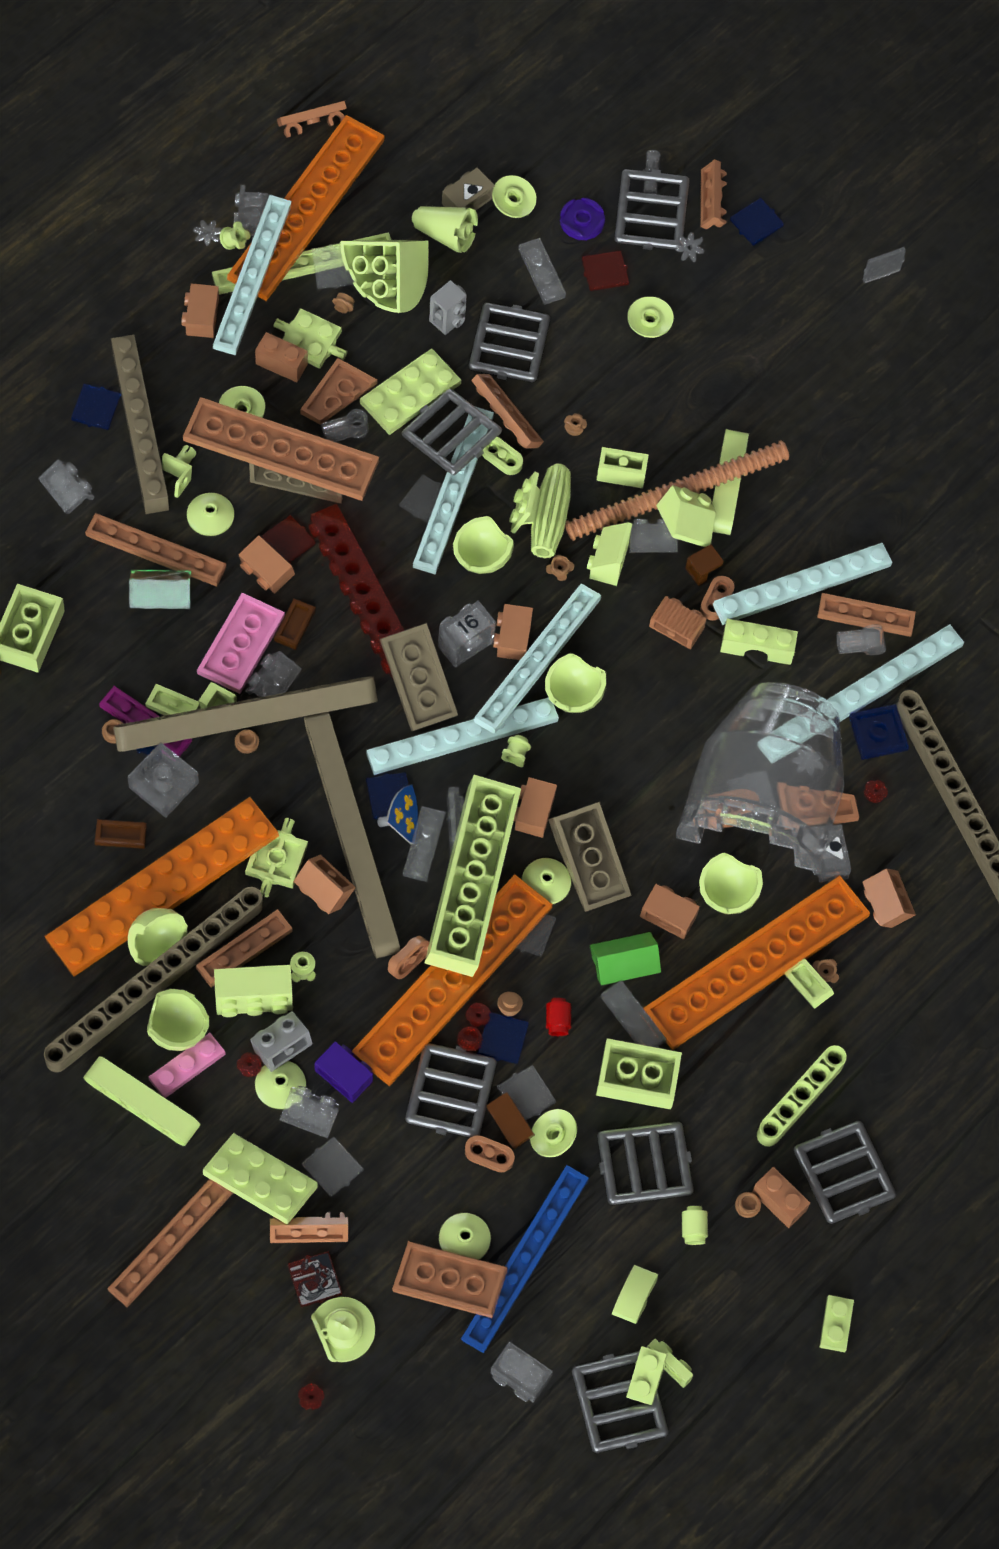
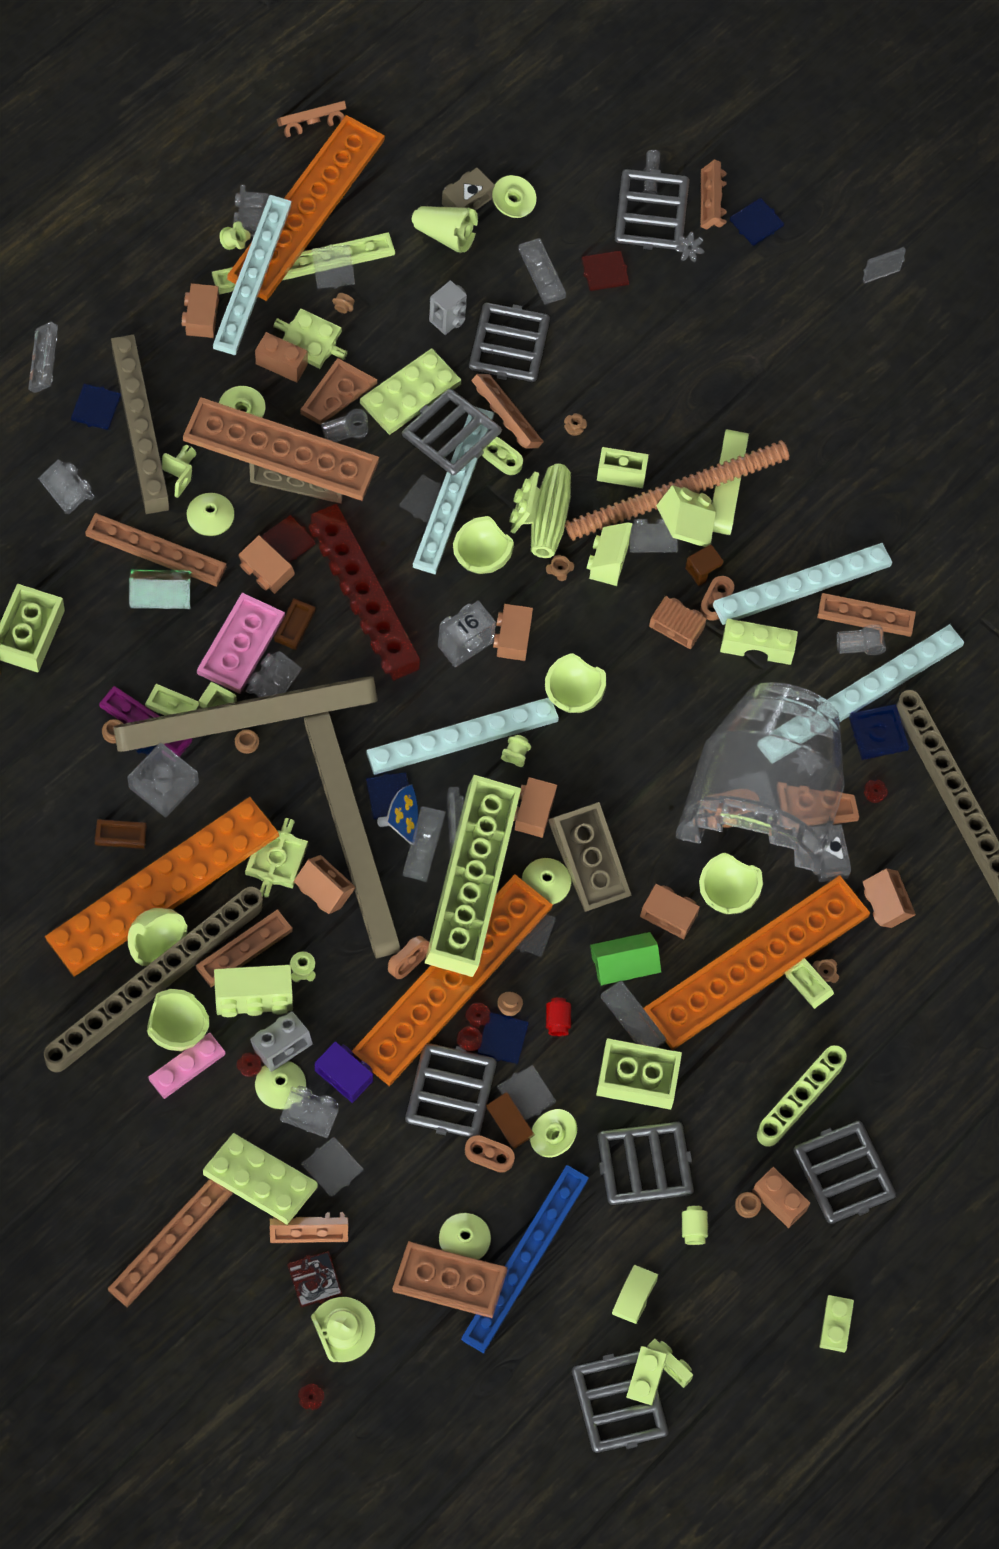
yellowish green beam [83,1056,200,1146] -> none
clear plant [193,220,222,246] -> none
yellowish green brick [341,240,428,313] -> none
dark tan plate [380,623,458,731] -> none
light aqua plate [474,584,601,734] -> none
clear brick [490,1341,553,1403] -> none
dark purple tile [560,198,605,240] -> none
yellowish green dish [628,297,674,338] -> none
none -> clear plate [28,322,58,393]

